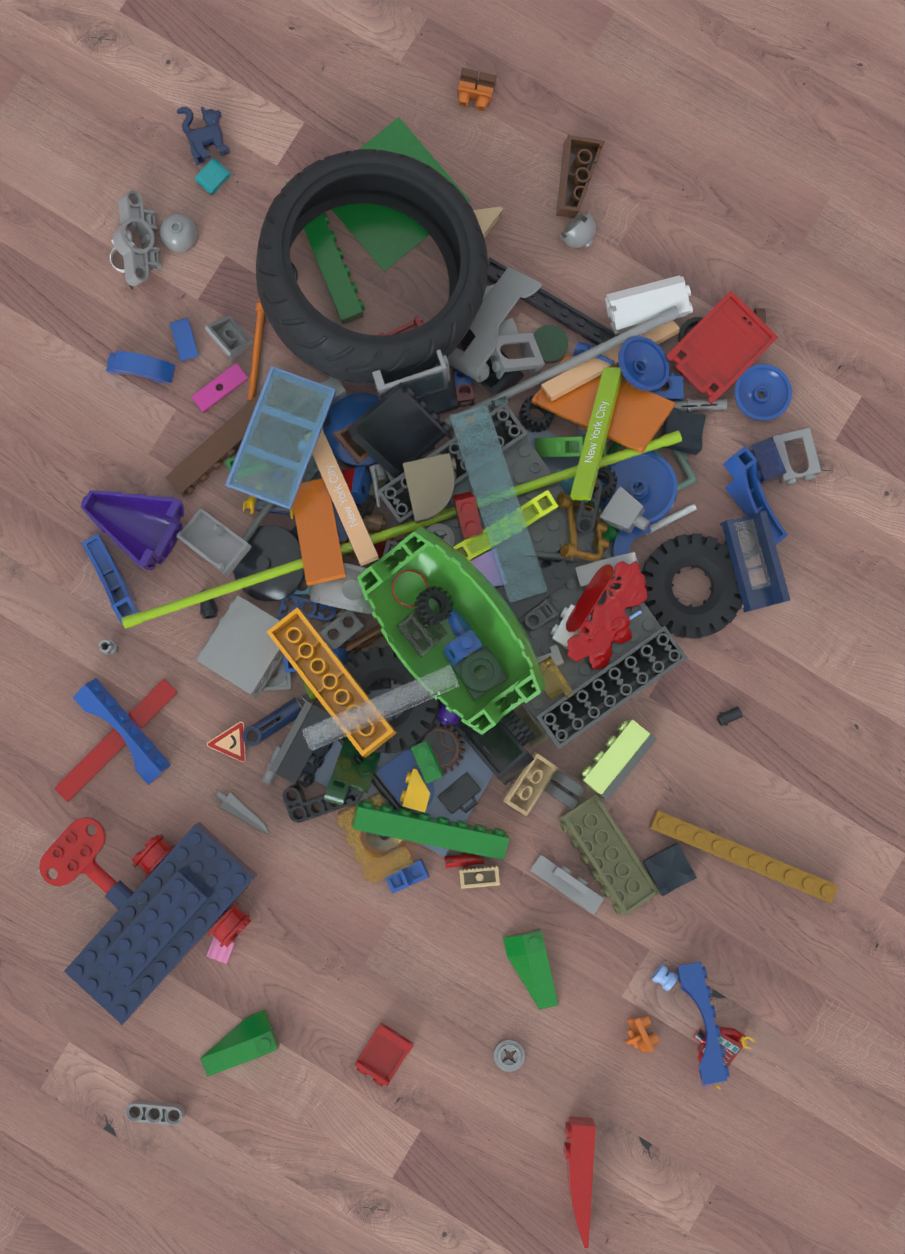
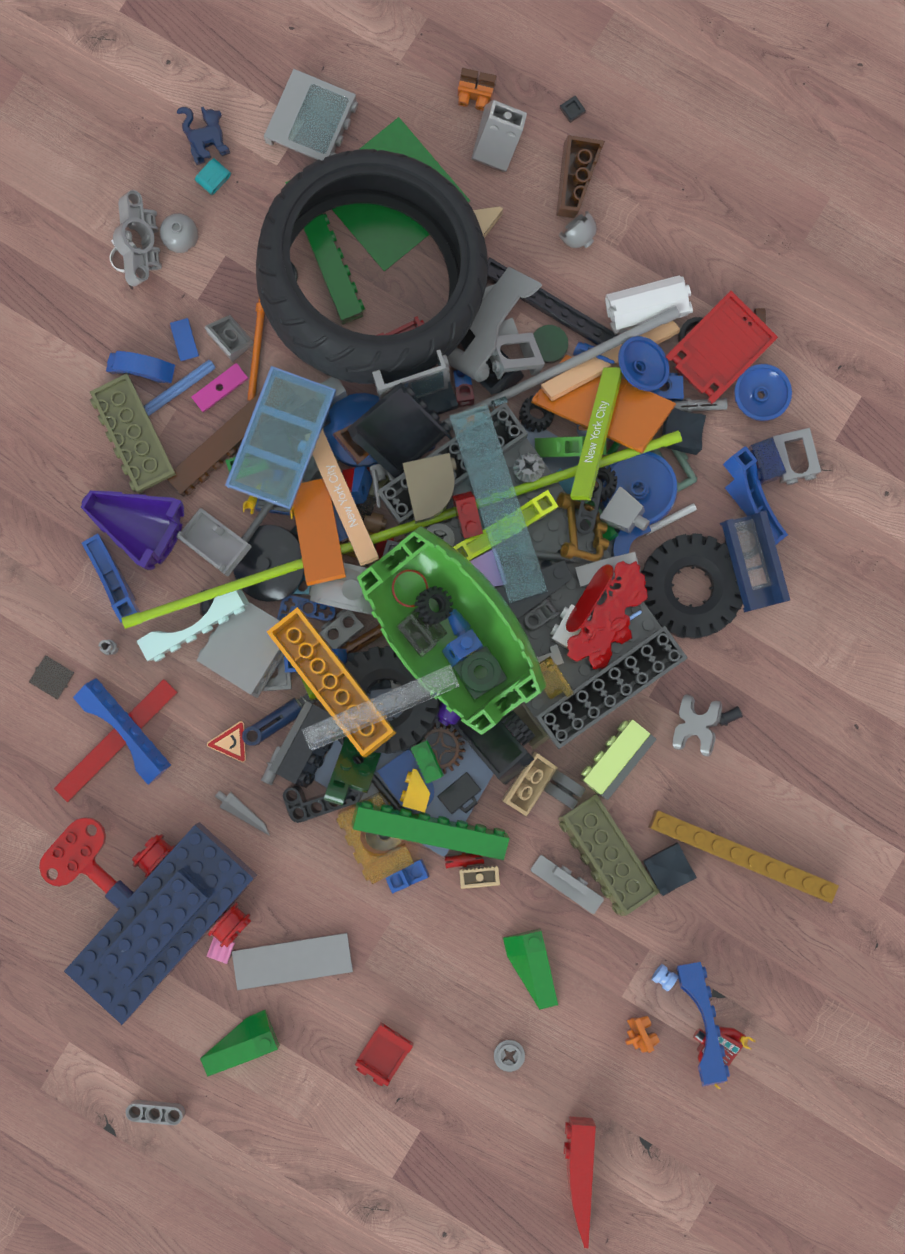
none -> clear smoke piece [29,655,74,700]
none -> olive bracket [90,373,176,495]
none -> light aqua arch [137,589,249,662]
none -> medium blue axle [144,360,215,416]
none -> light grey tile [232,933,353,990]
none -> panel [264,69,358,160]
none -> light grey slope [471,100,527,172]
none -> light grey gear [513,452,545,482]
none -> black tile [560,96,586,123]
none -> light grey piece [673,694,722,756]

